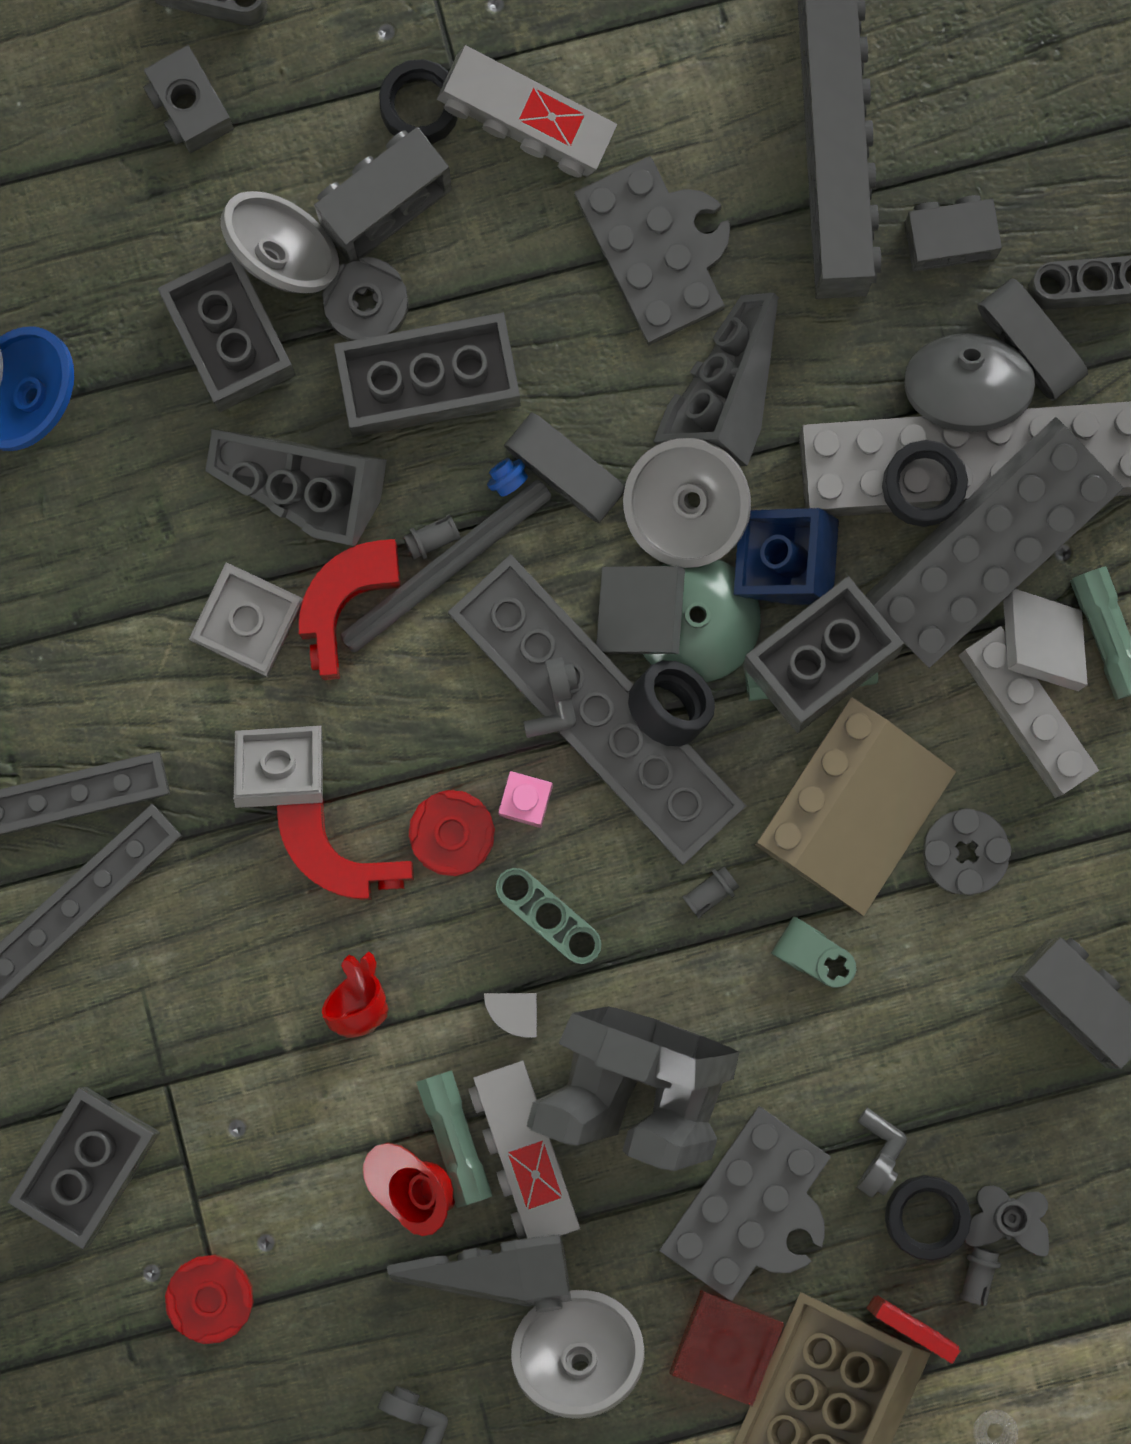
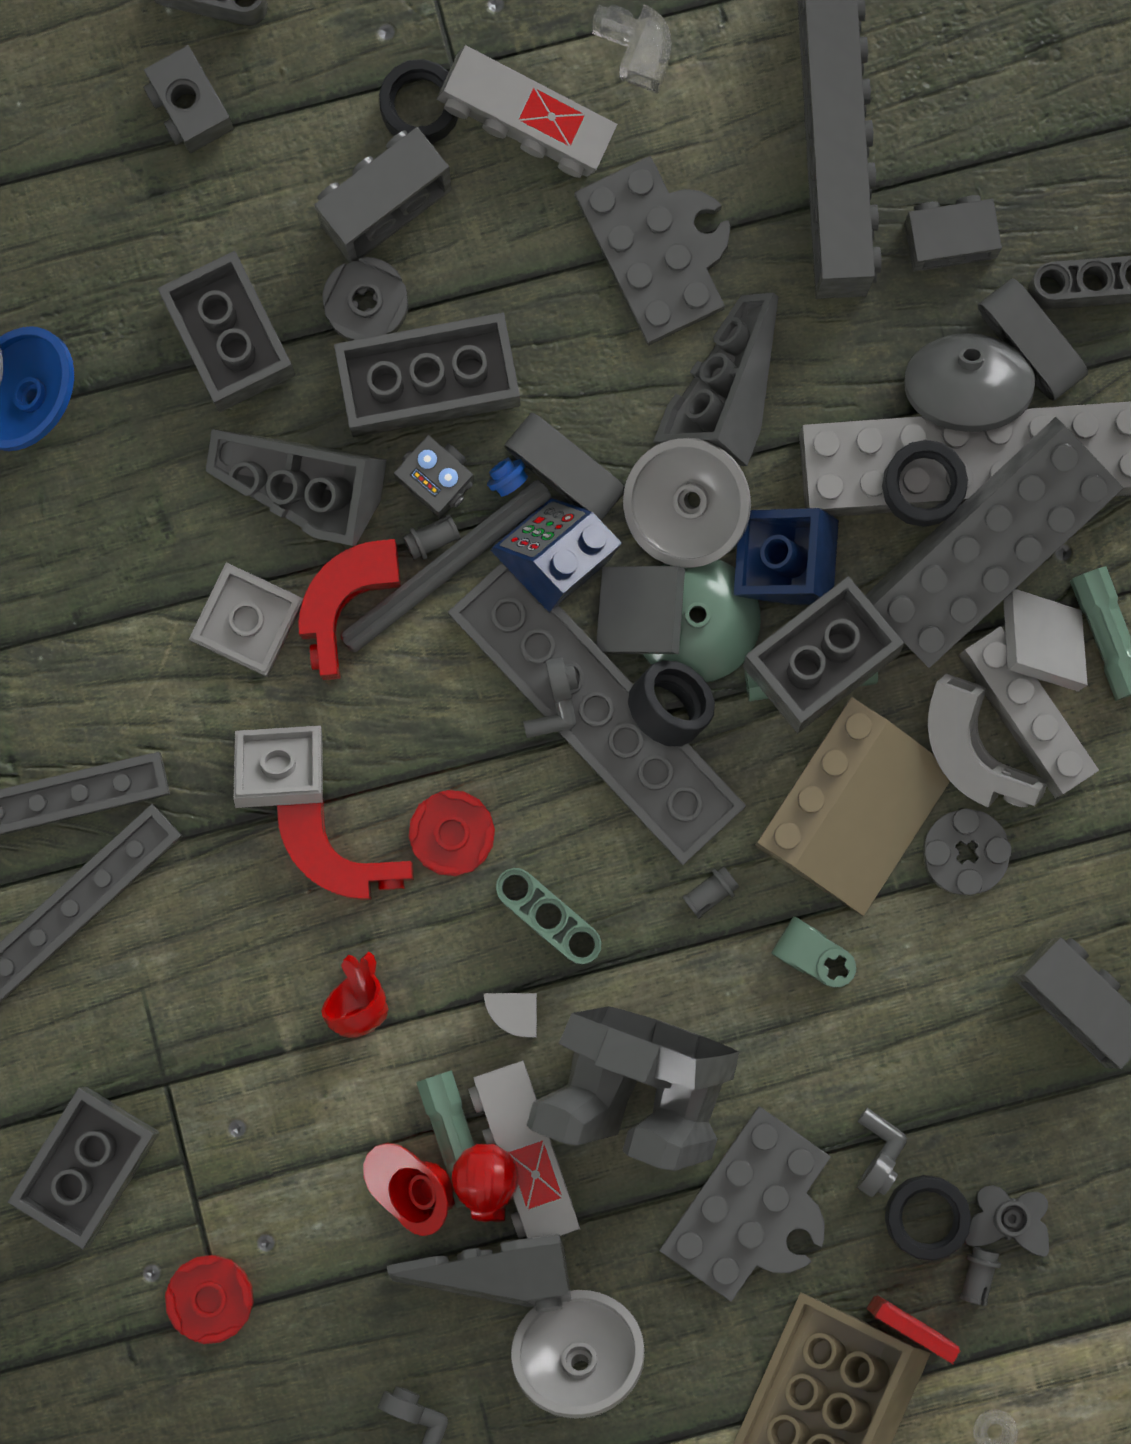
light grey dish [220,191,339,293] -> none
bright pink brick [498,771,553,828] -> none
clear red plate [669,1290,784,1406] -> none
none -> dark grey head [394,435,475,519]
none -> red piece [451,1144,519,1222]
none -> dark blue slope [491,498,622,613]
none -> clear brick [592,4,672,94]
none -> light grey arch [928,673,1049,807]

